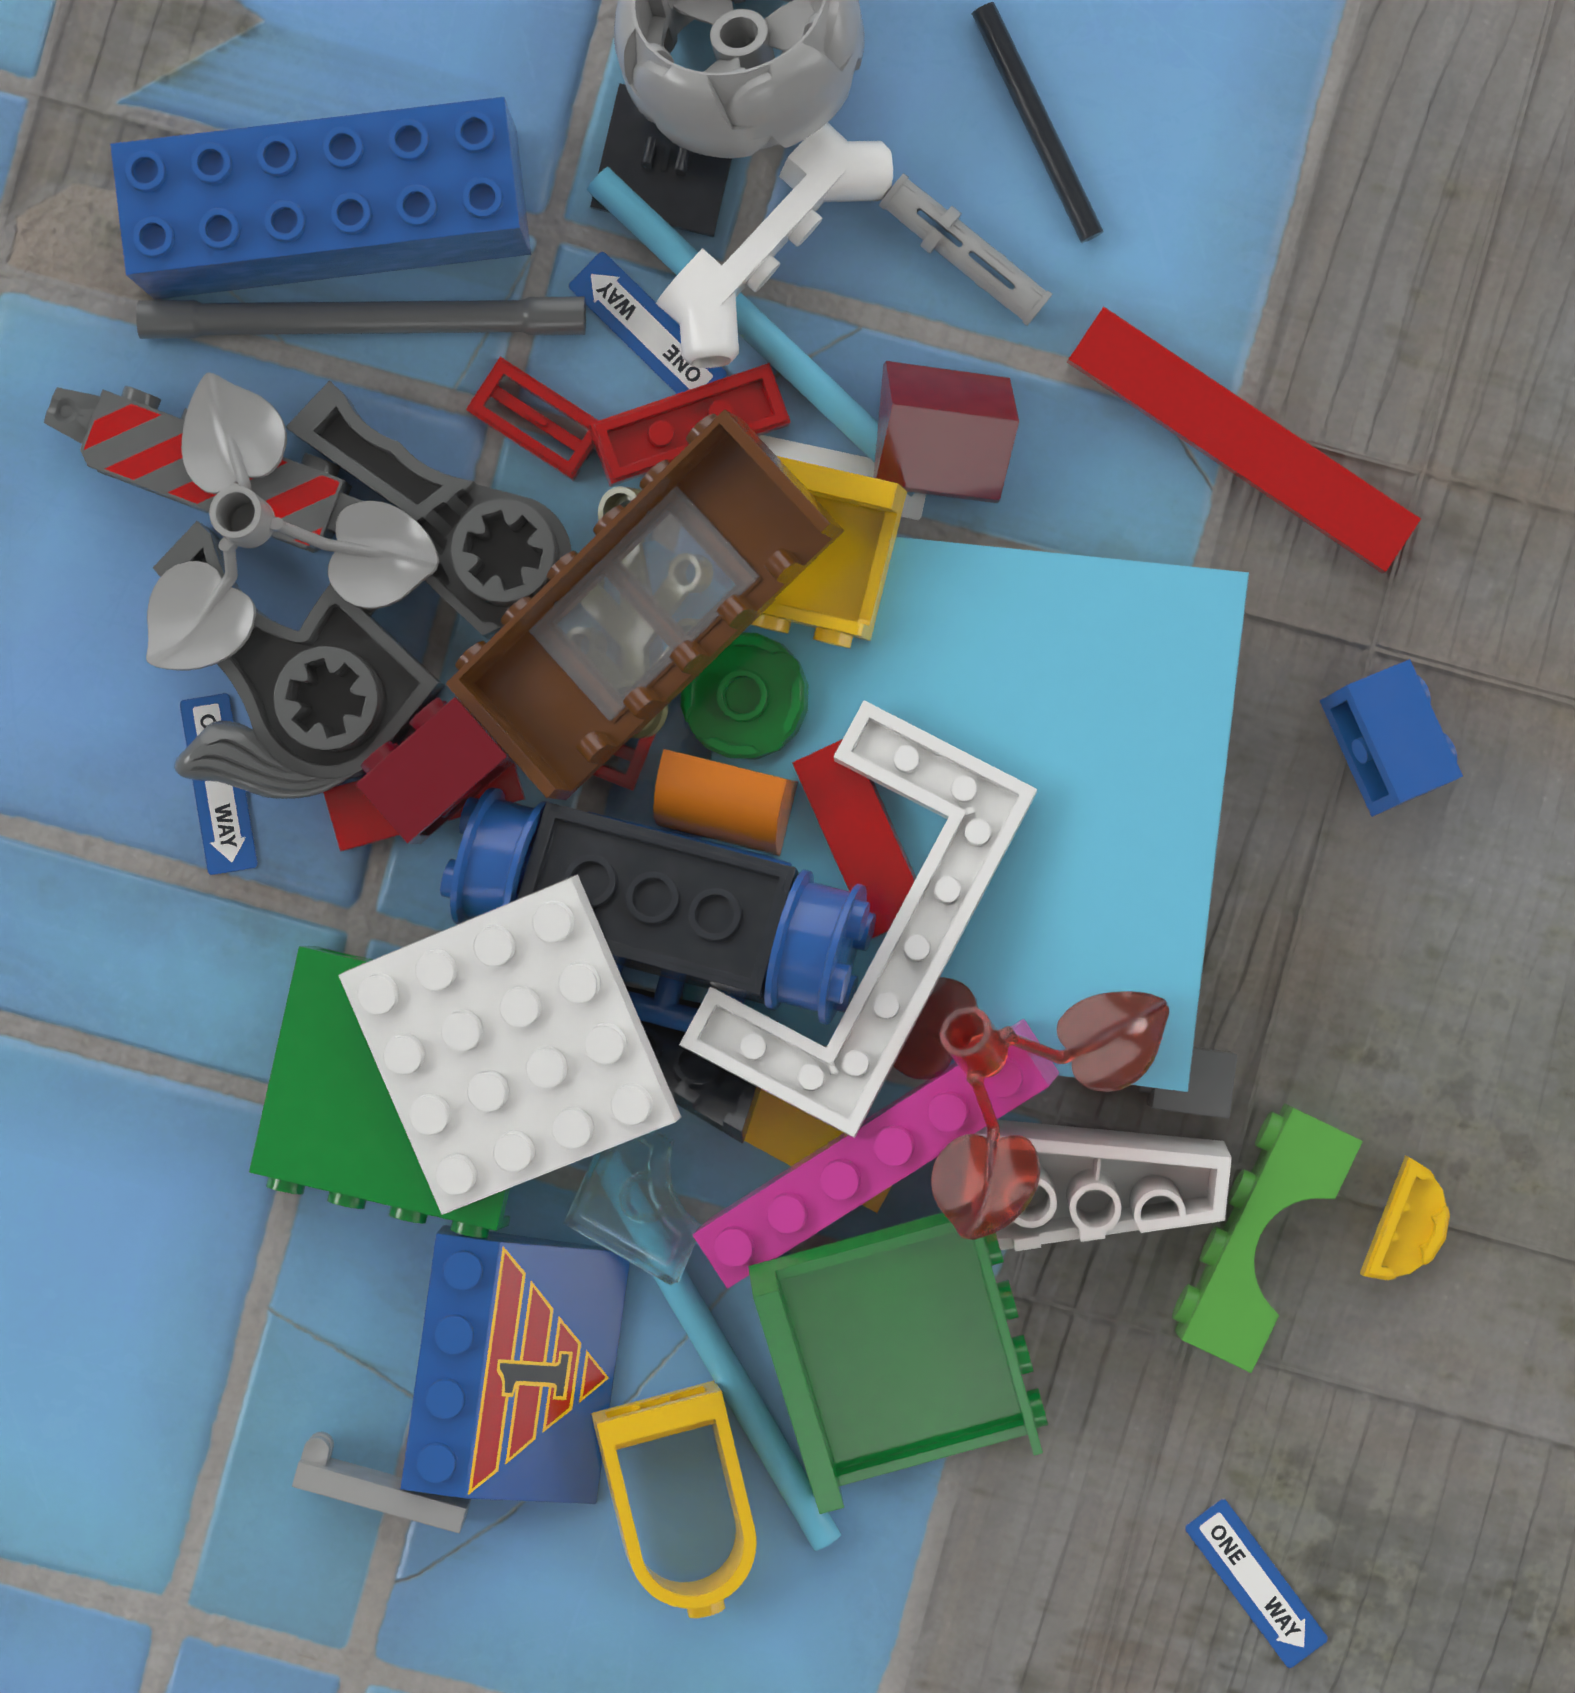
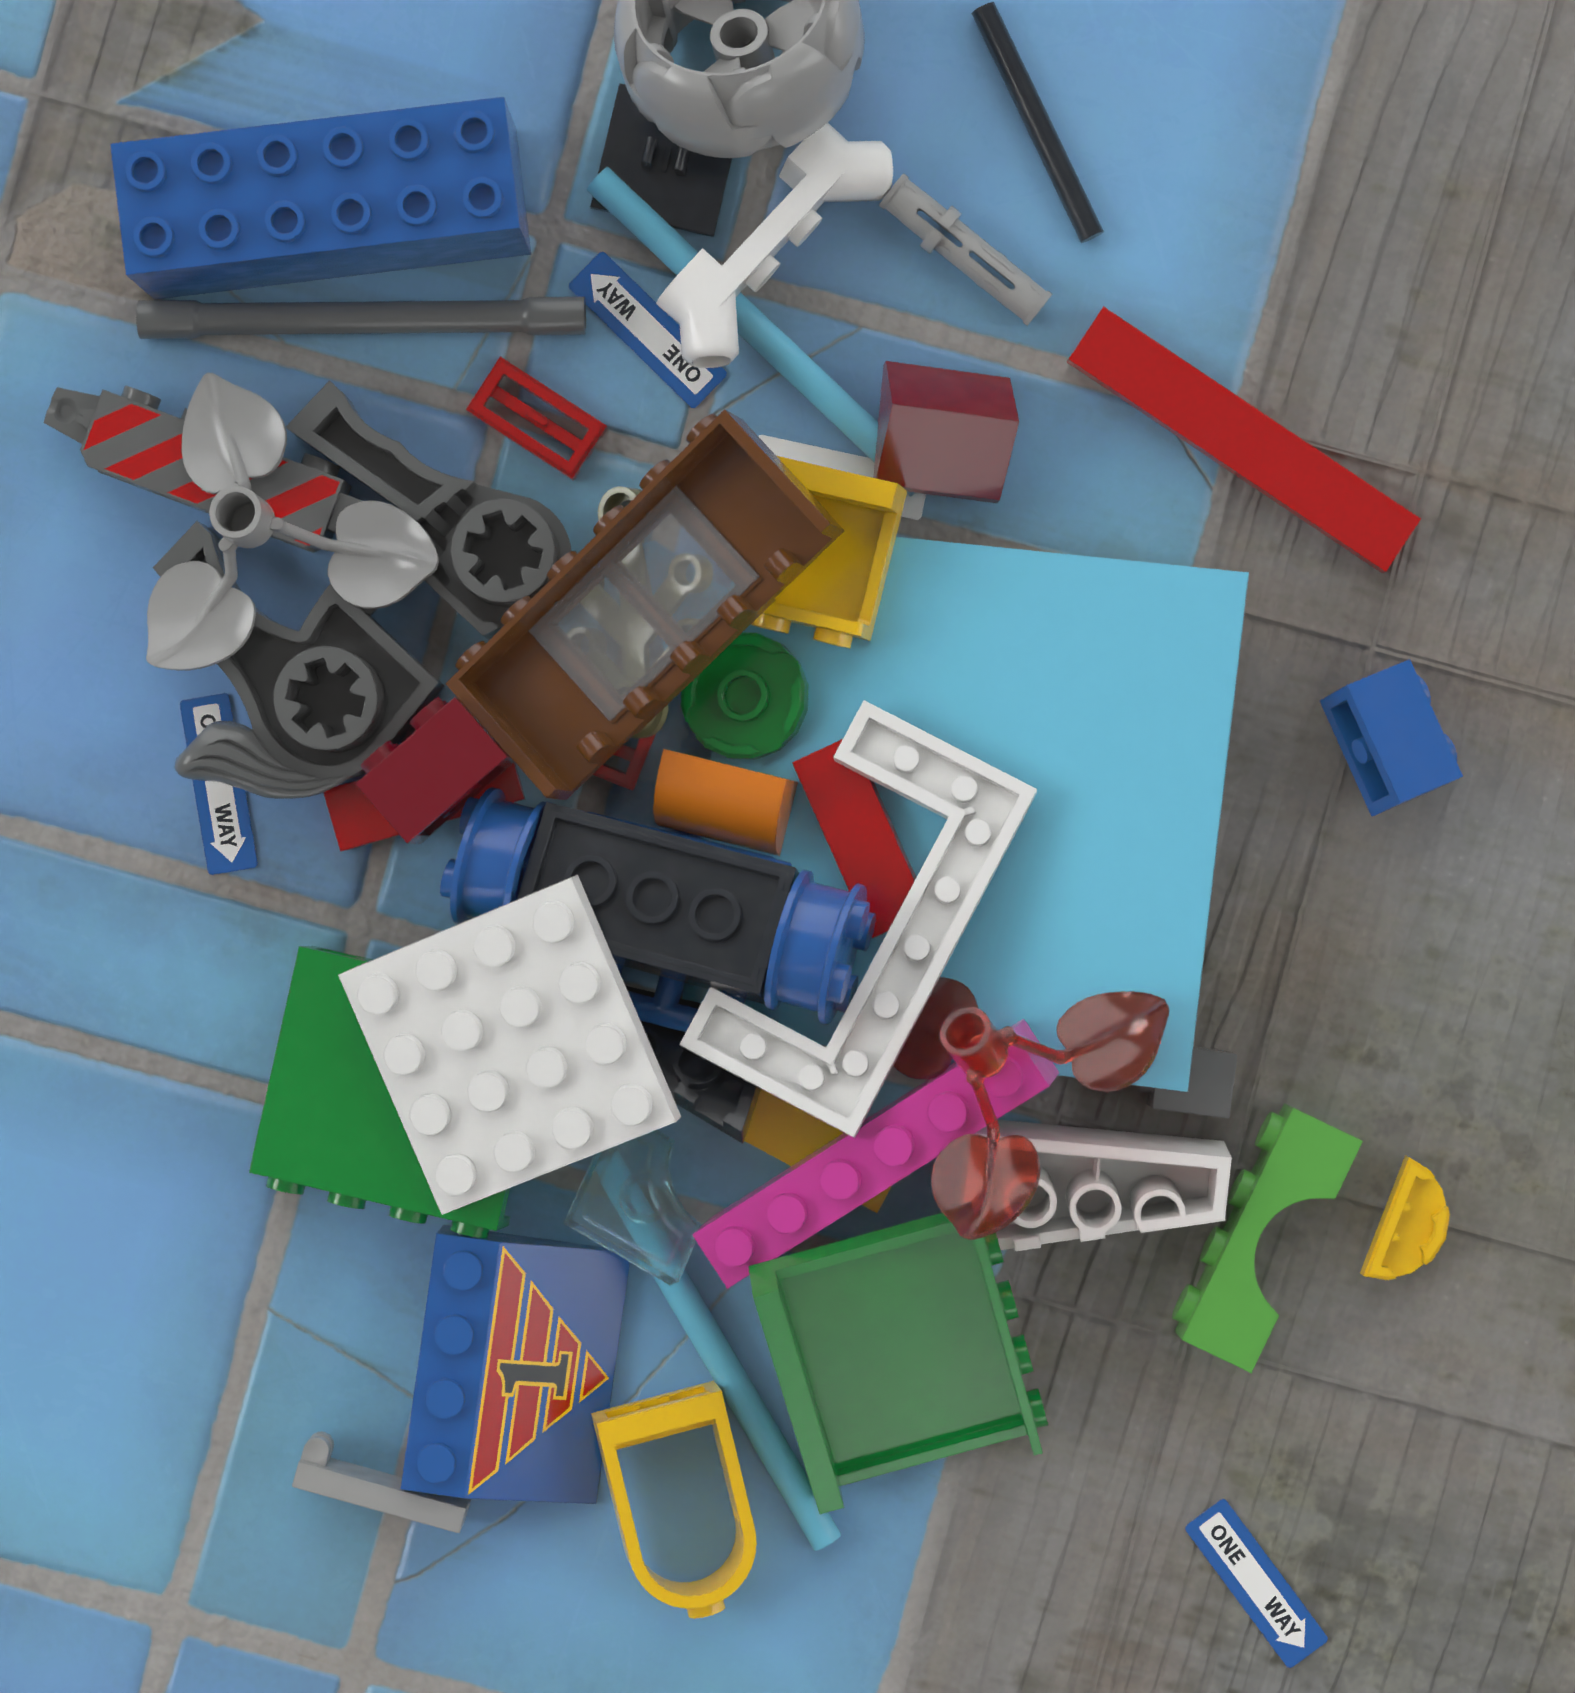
red tile [588,363,791,487] -> none

